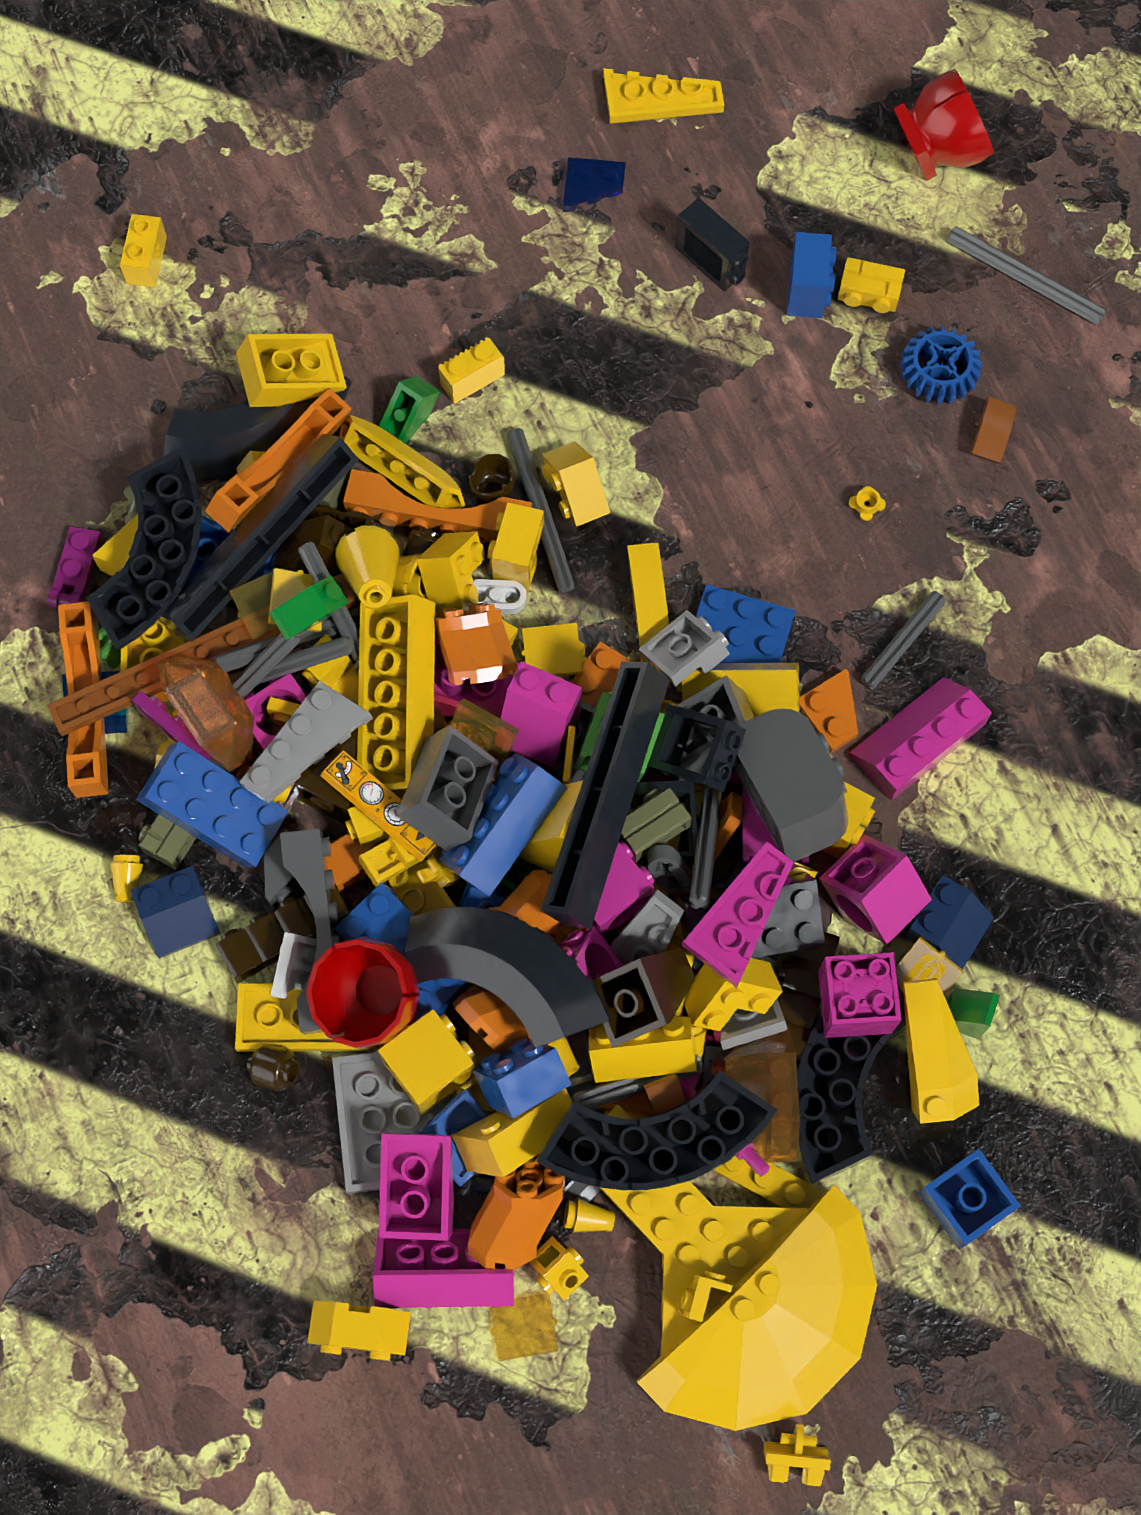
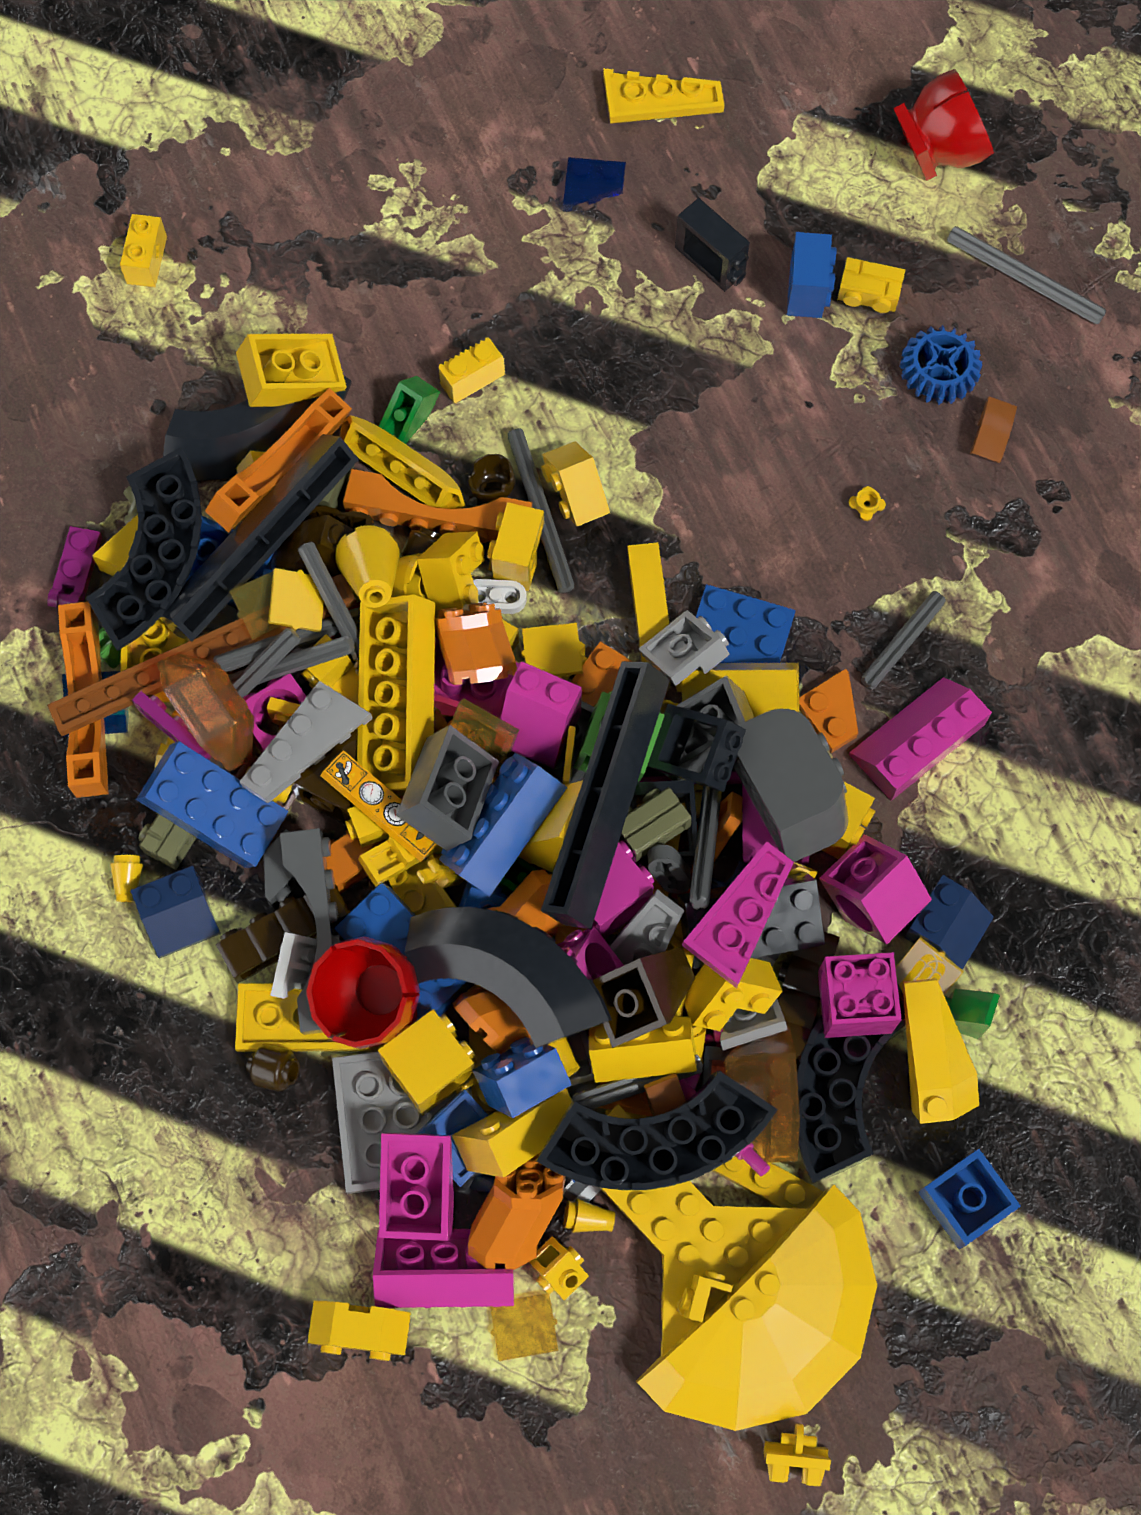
green slope [269,576,349,641] -> none

